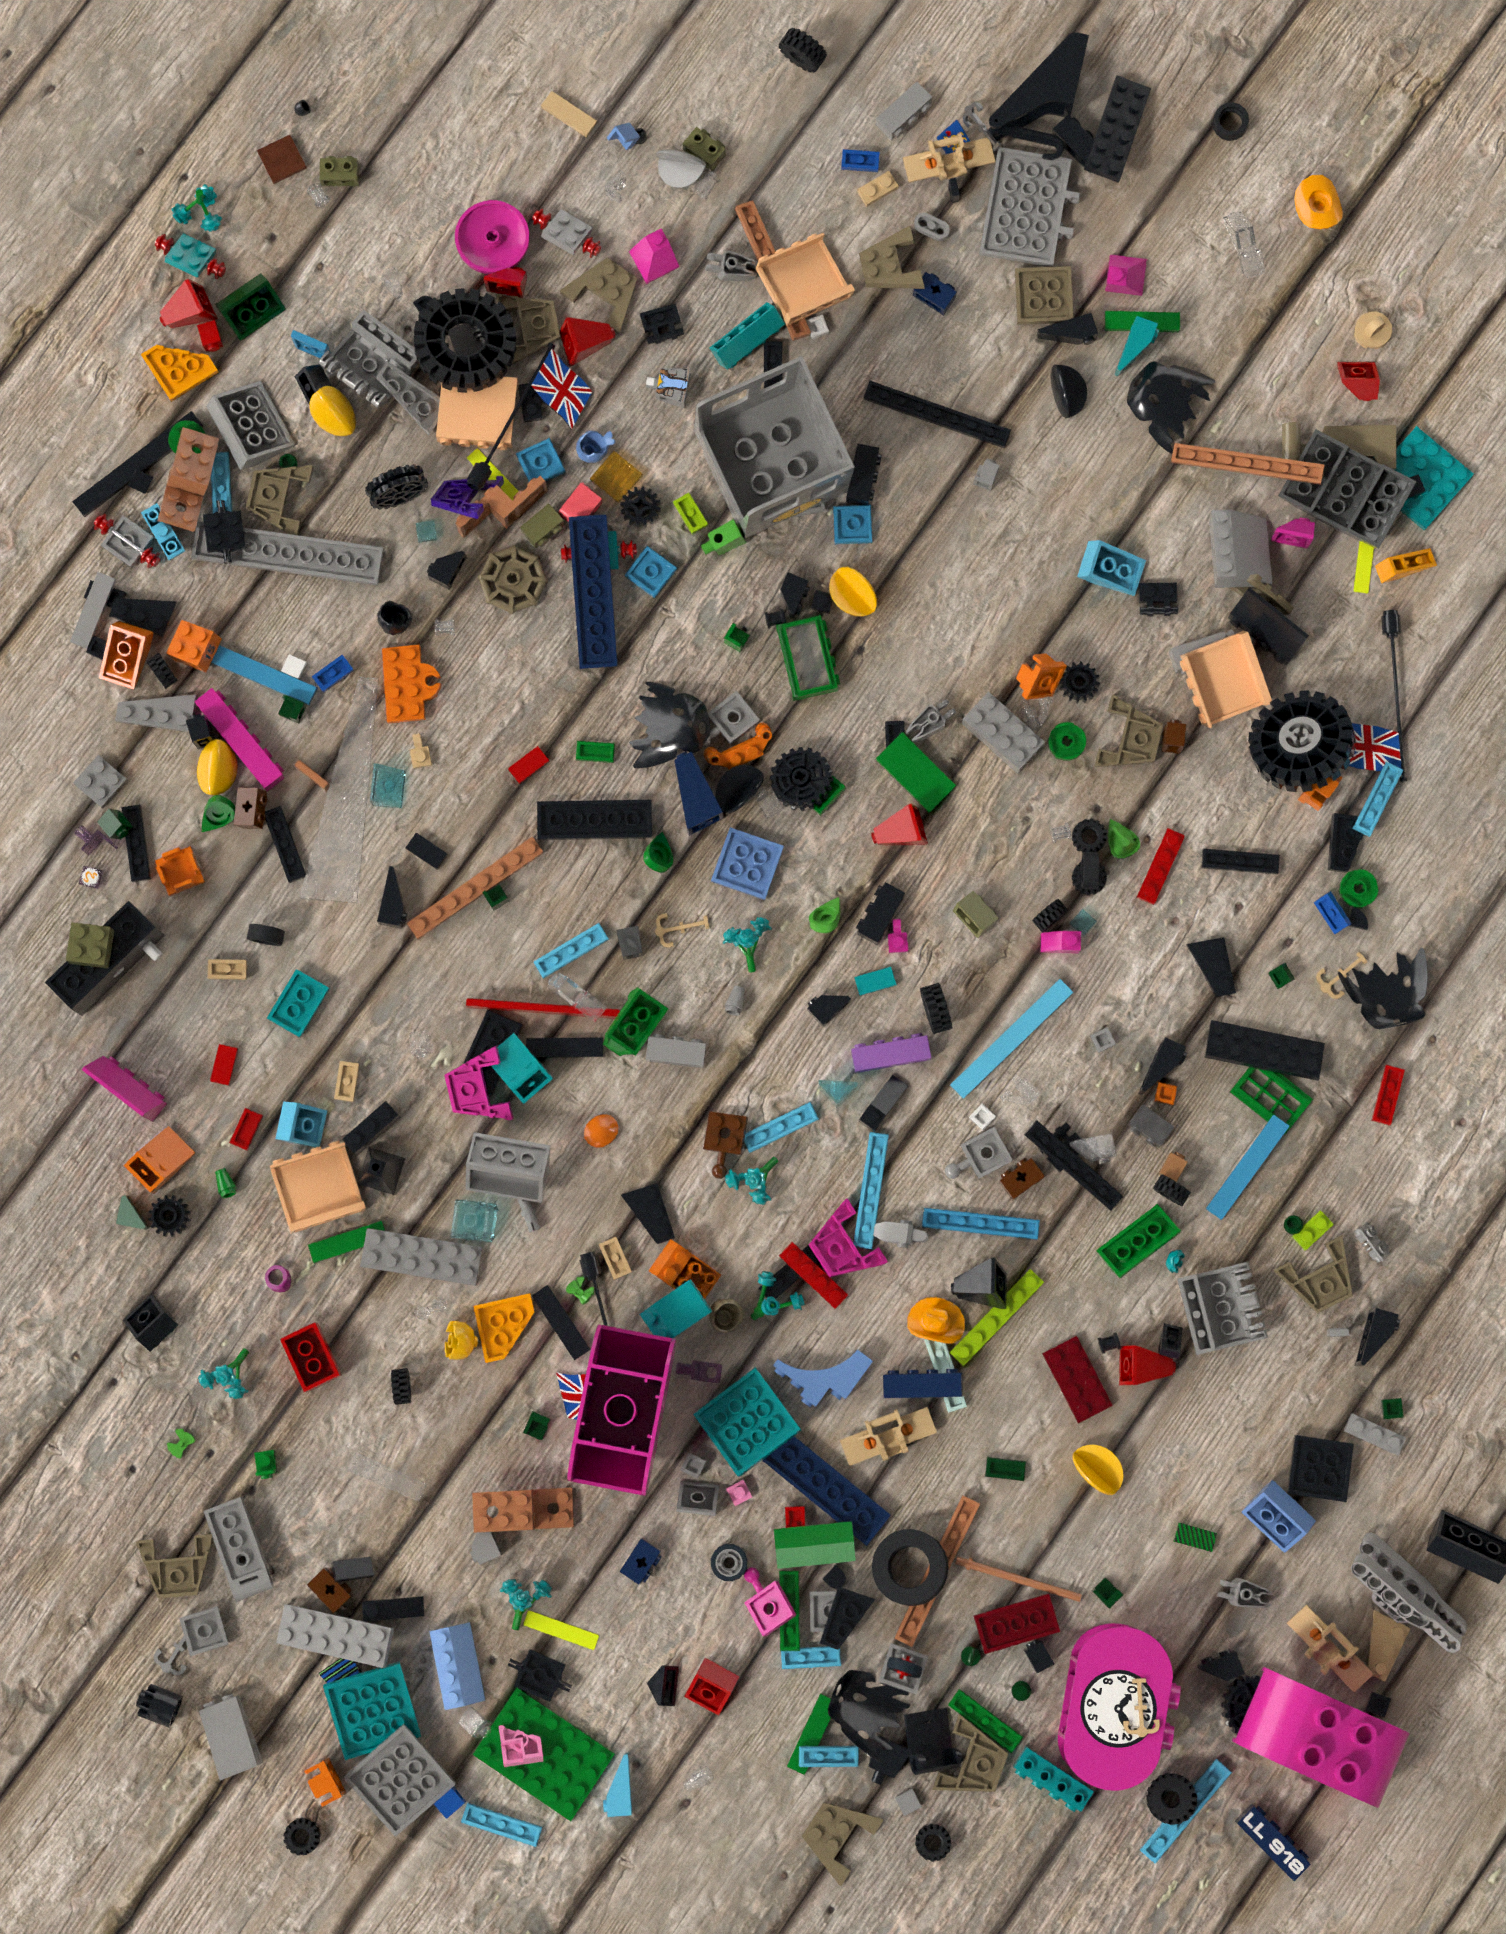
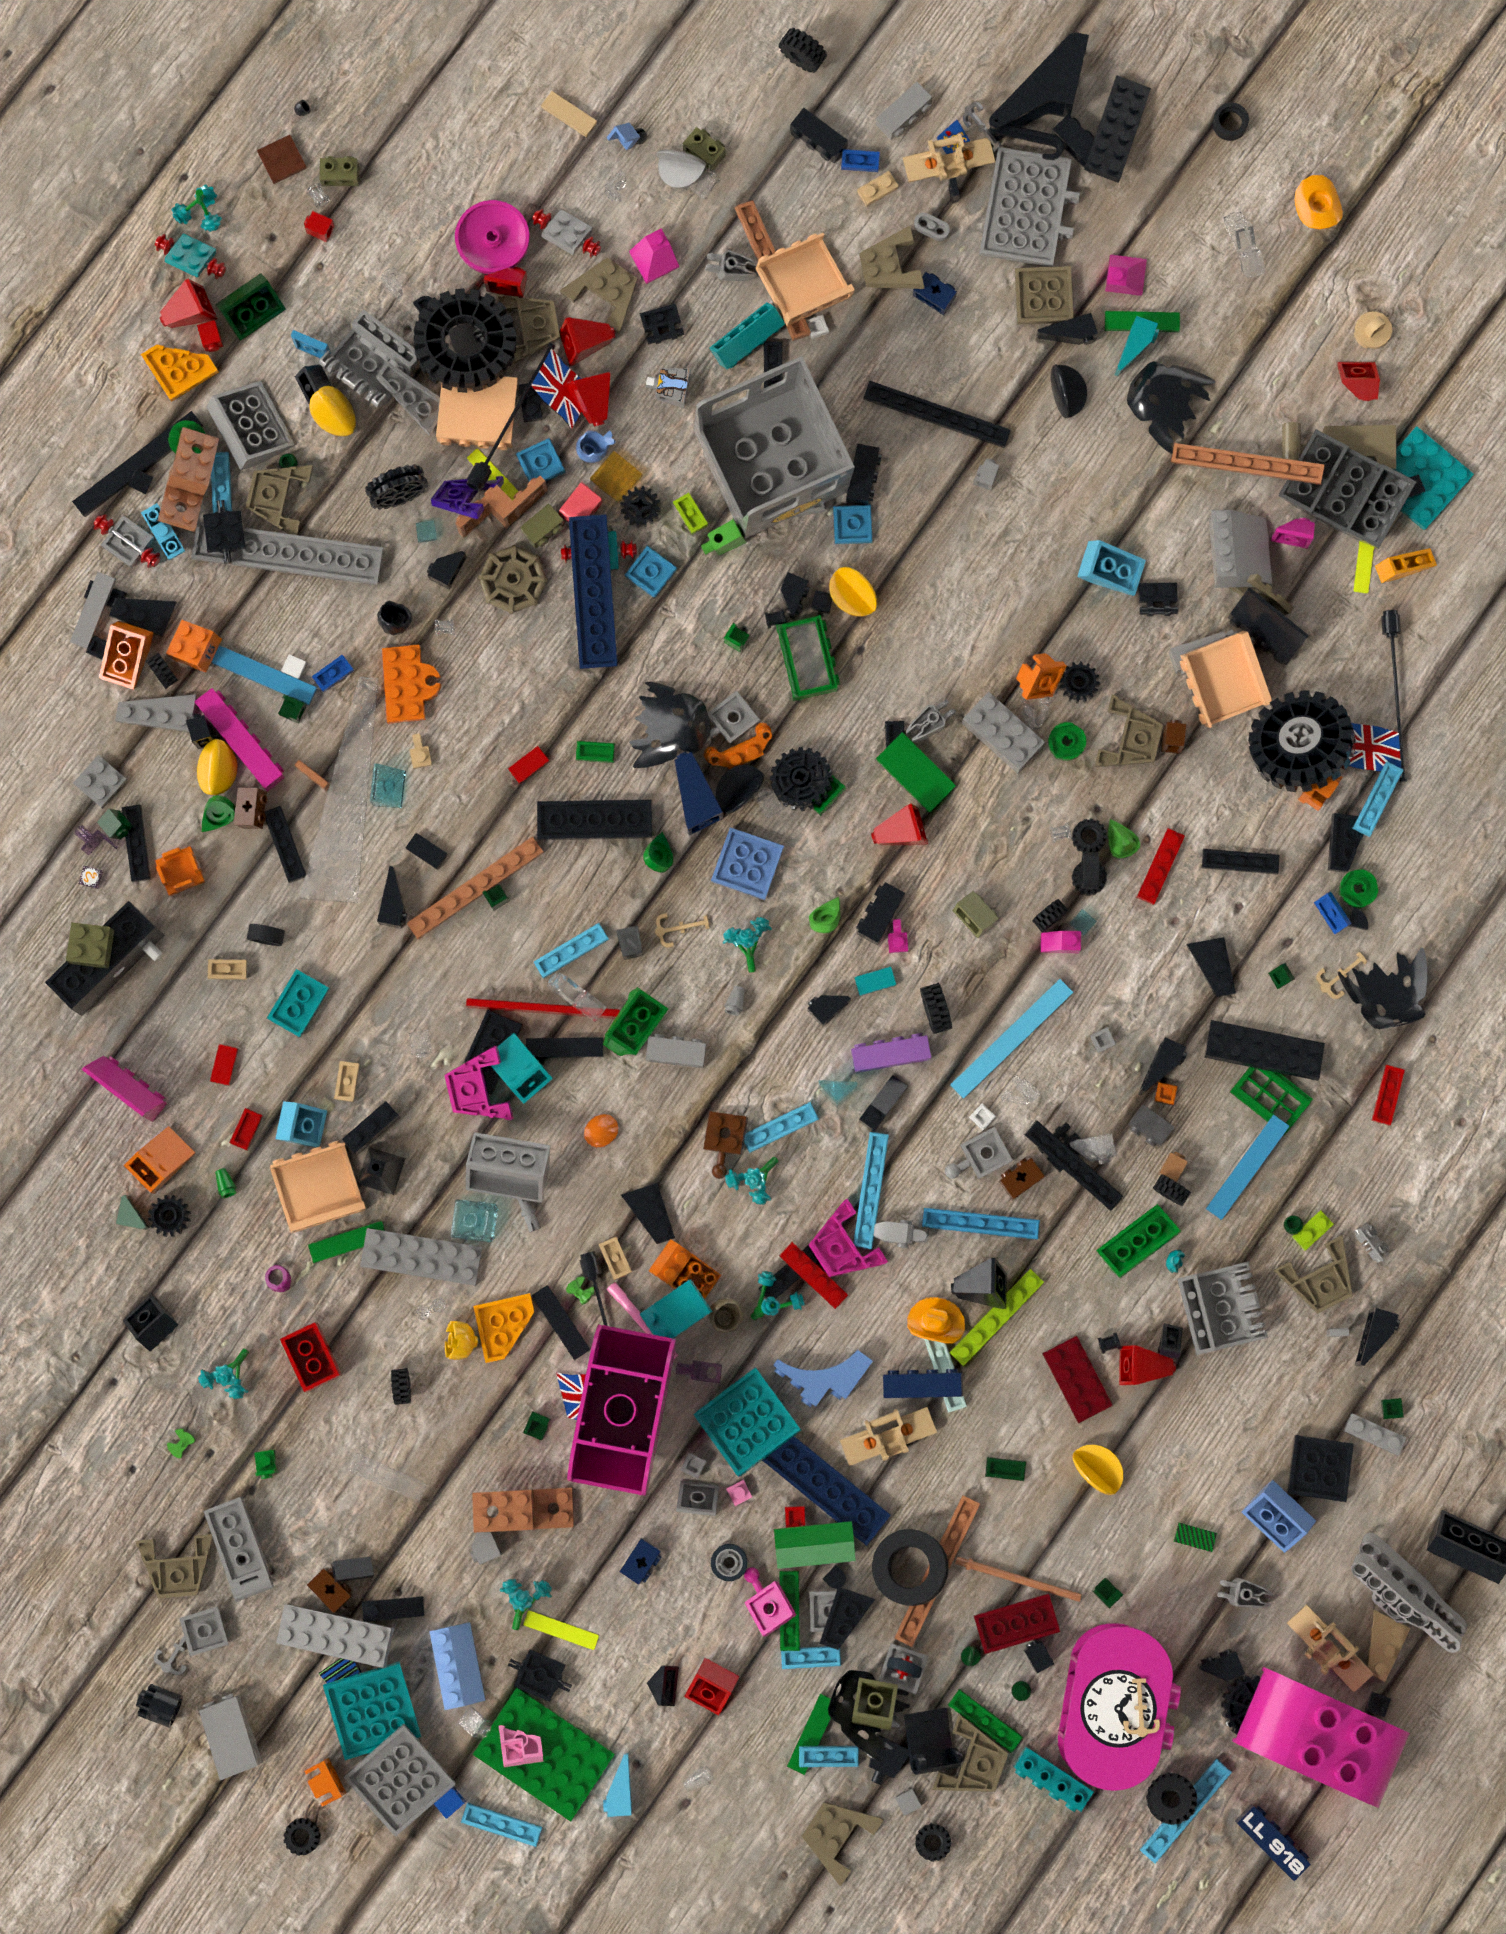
none -> red brick [304,211,335,242]
none -> red slope [565,372,611,427]
none -> bright pink piece [607,1282,678,1359]
none -> black brick [790,108,848,163]
none -> olive brick [852,1678,898,1730]

